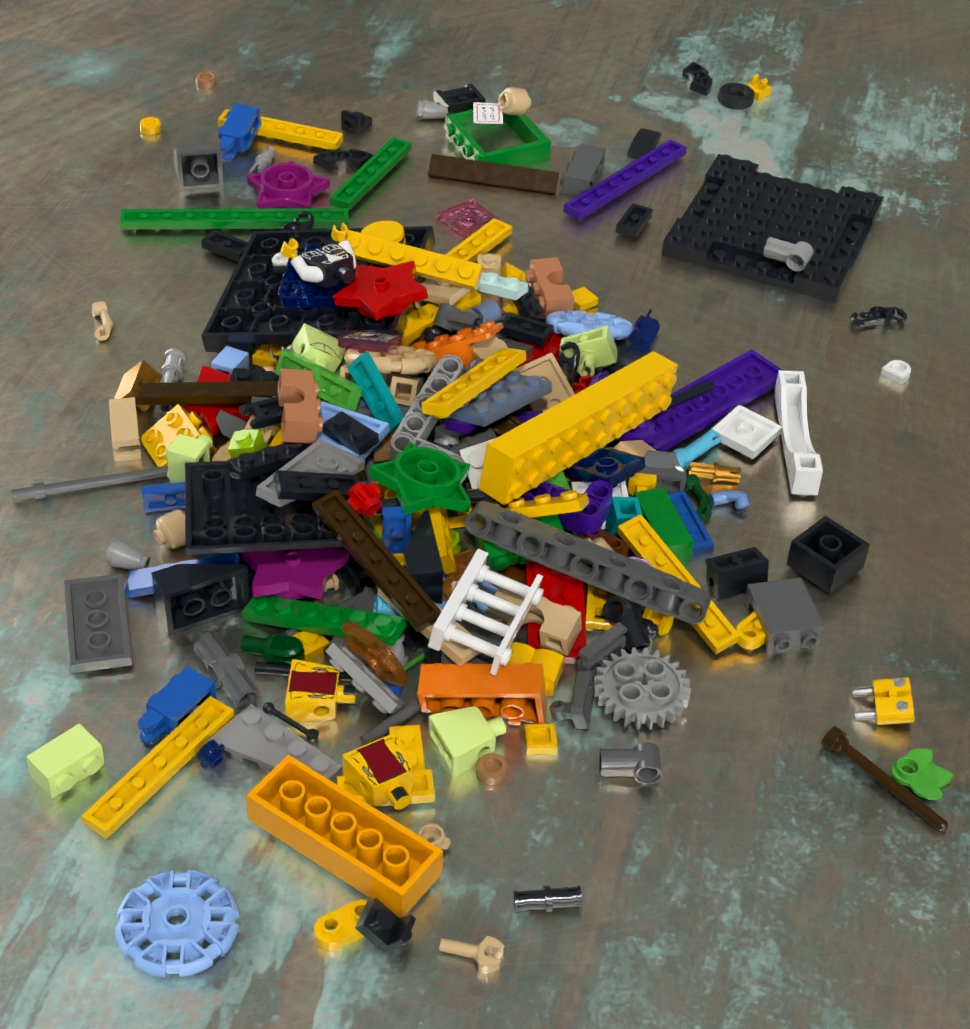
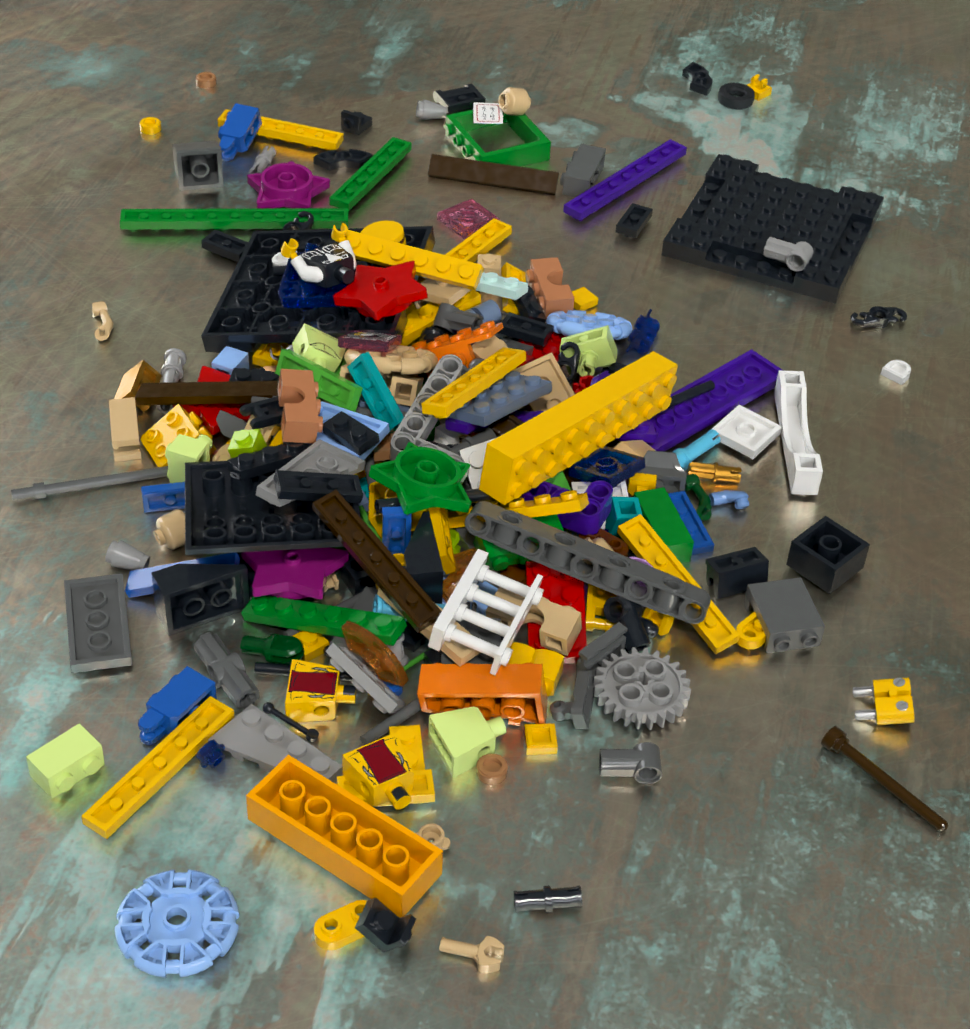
red gear [347,481,383,517] -> none
black slope [627,128,661,159] -> none
bright green plate [891,749,953,800] -> none

